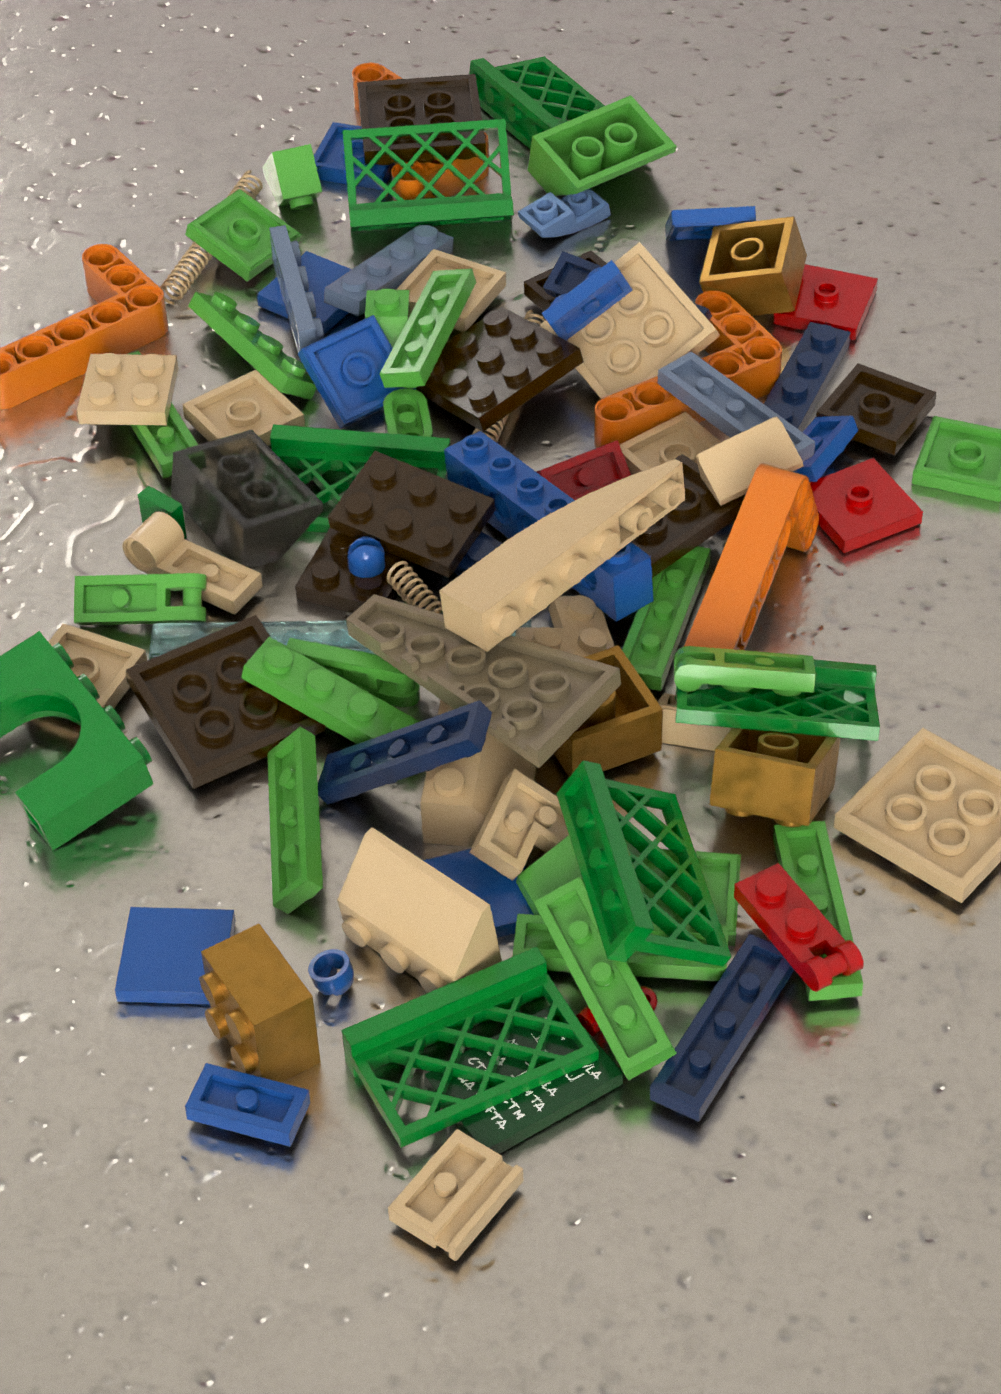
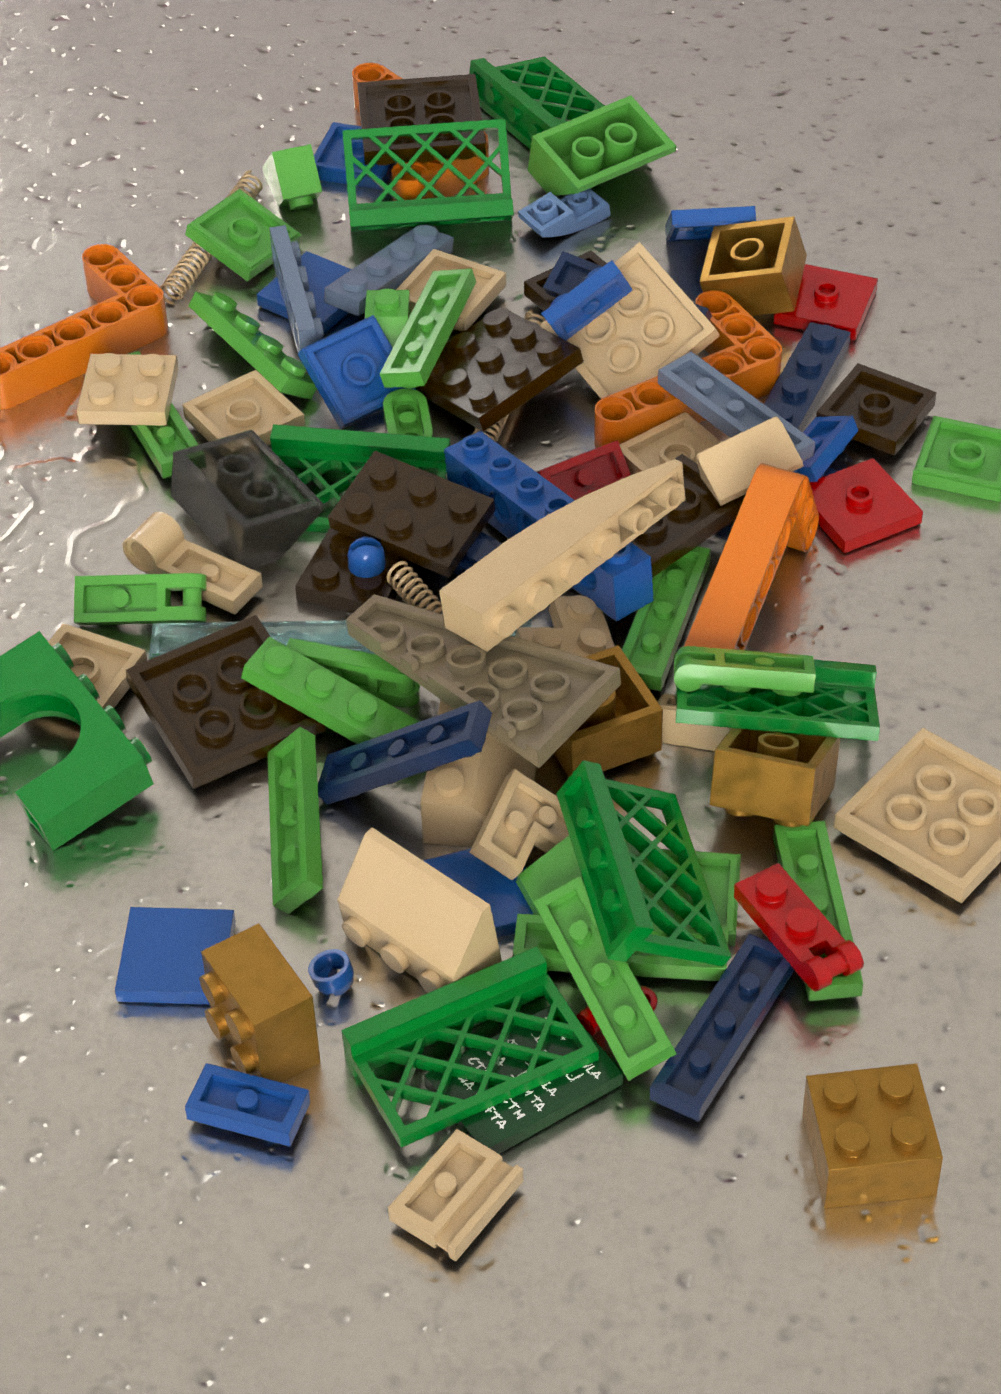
green tile [138,486,187,539] -> none
none -> pearl gold brick [802,1063,943,1209]

